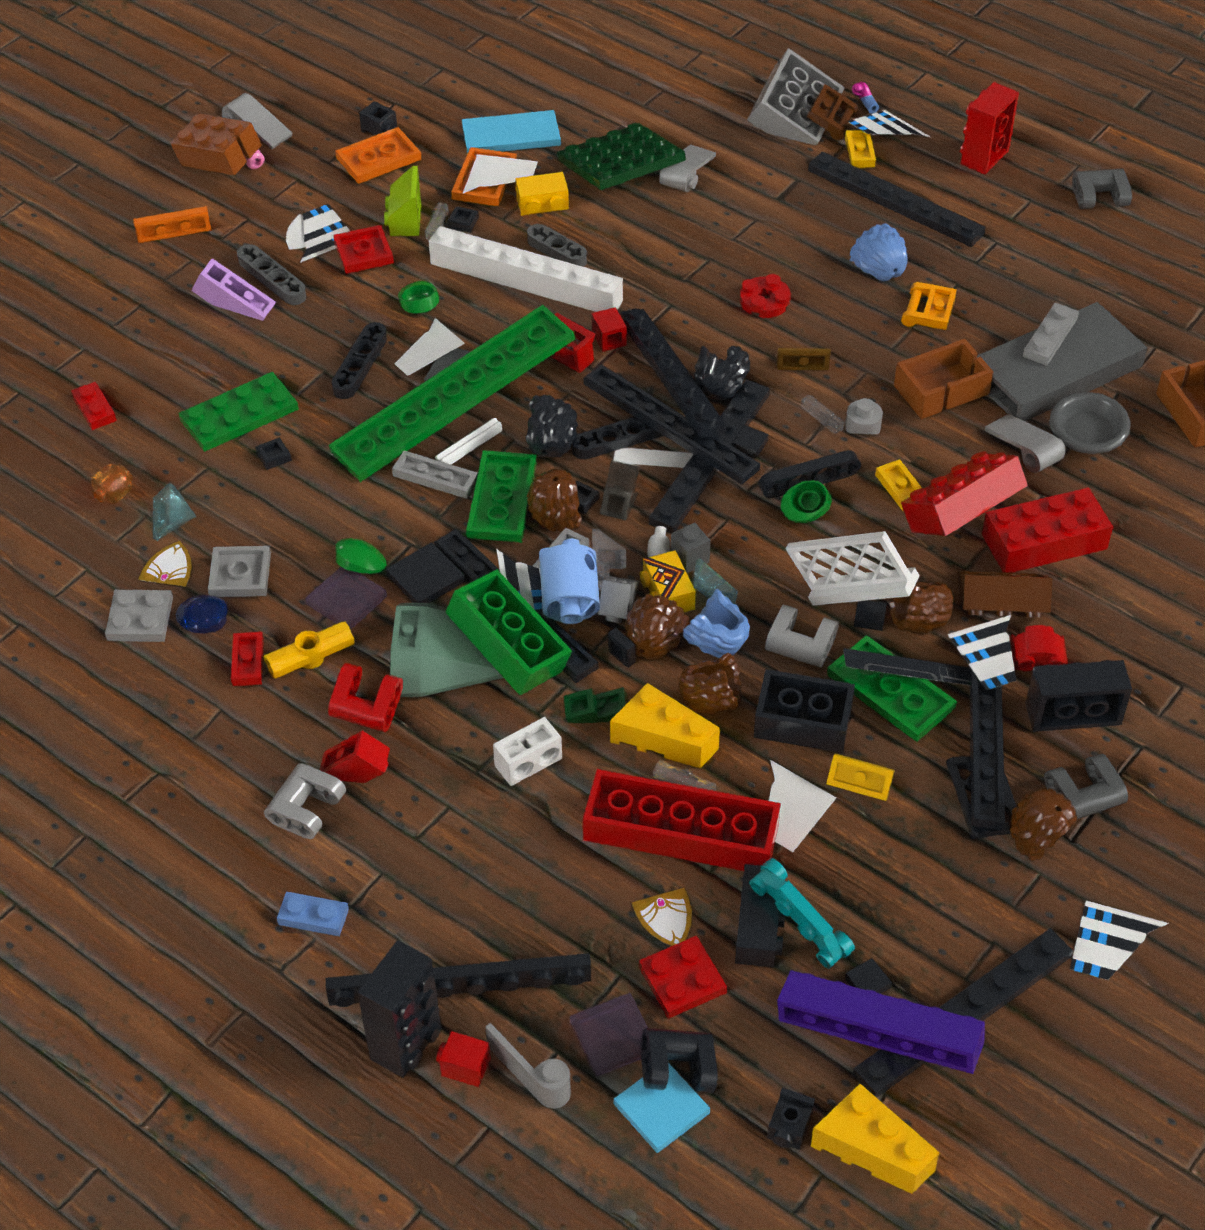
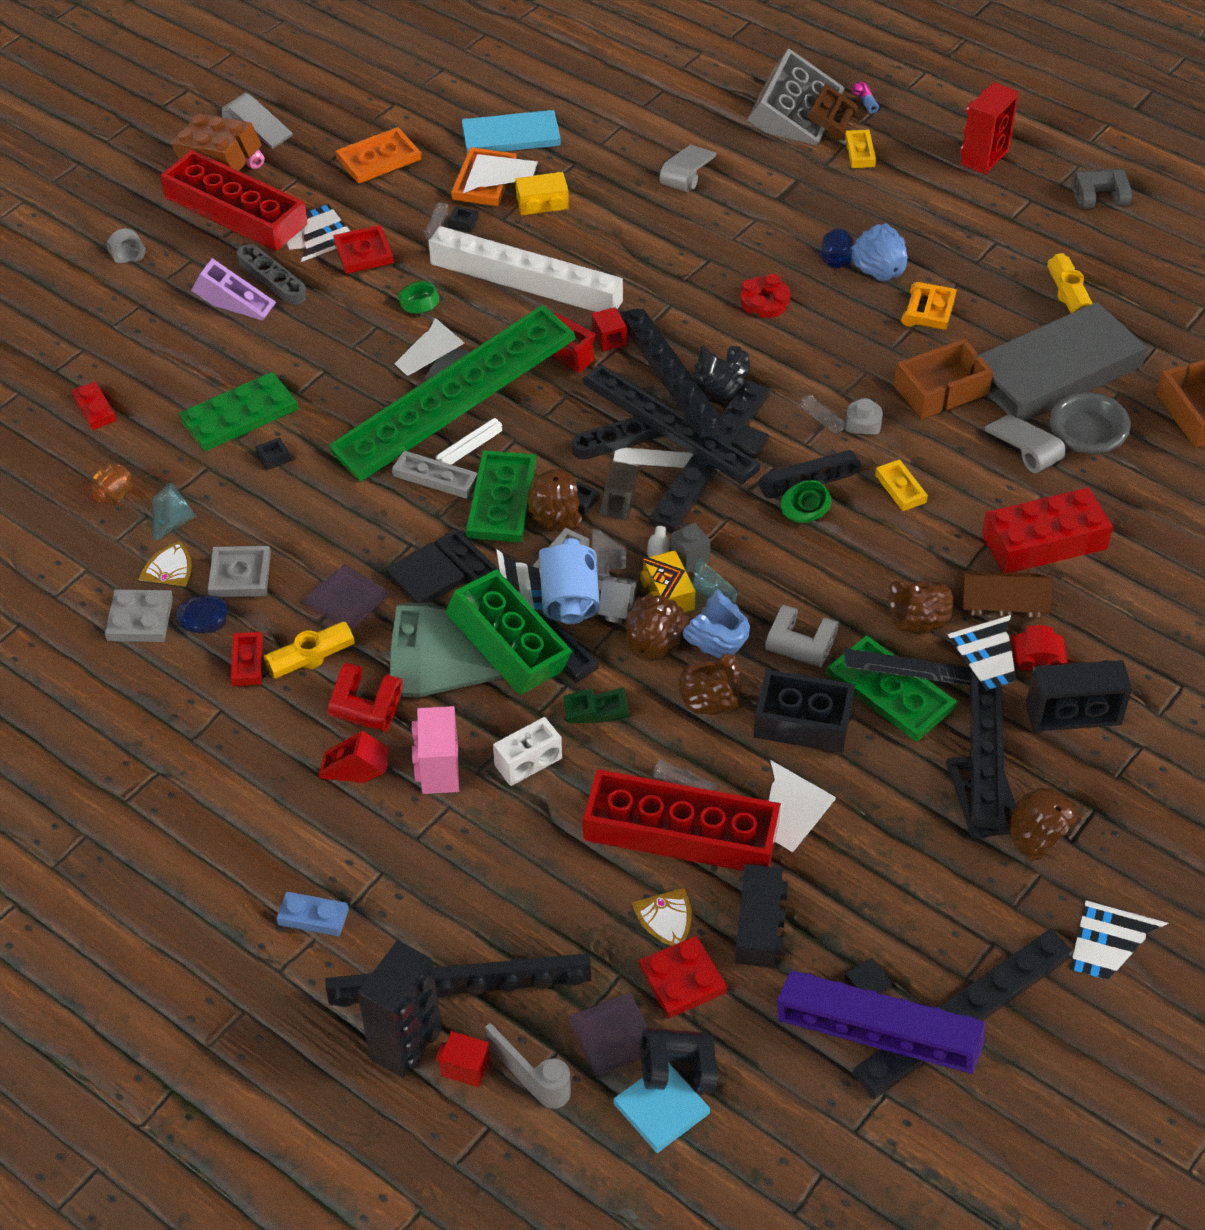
orange tile [133,206,212,243] -> none
light grey connector [264,764,346,839] -> none
black beam [332,322,387,399] -> none
green hat [335,538,387,574] -> none
black brick [359,101,397,135] -> none
lime slope [384,166,421,236] -> none
black hair [526,395,578,458] -> none
dark grey beam [527,224,587,267] -> none
dark green plate [557,123,686,190] -> none
black tile [608,628,636,668] -> none
yellow wedge [610,683,720,769] -> none
teal plate [749,858,855,969] -> none
black brick [767,1088,815,1150] -> none
pearl gold slope [776,348,831,370] -> none
white fence [785,531,919,606] -> none
black plate [808,152,986,247] -> none
yellow wedge [811,1084,939,1194] -> none
yellow plate [826,753,895,801] -> none
sticker [847,110,930,137] -> none
black tile [854,600,887,631] -> none
red brick [901,451,1028,536] -> none
light grey plate [1023,303,1079,366] -> none
dark grey connector [1044,753,1128,819] -> none
none -> light grey piece [107,228,145,263]
none -> red brick [160,150,308,251]
none -> bright pink brick [412,706,459,794]
none -> clear blue head [820,229,854,268]
none -> yellow piece [1047,253,1093,313]

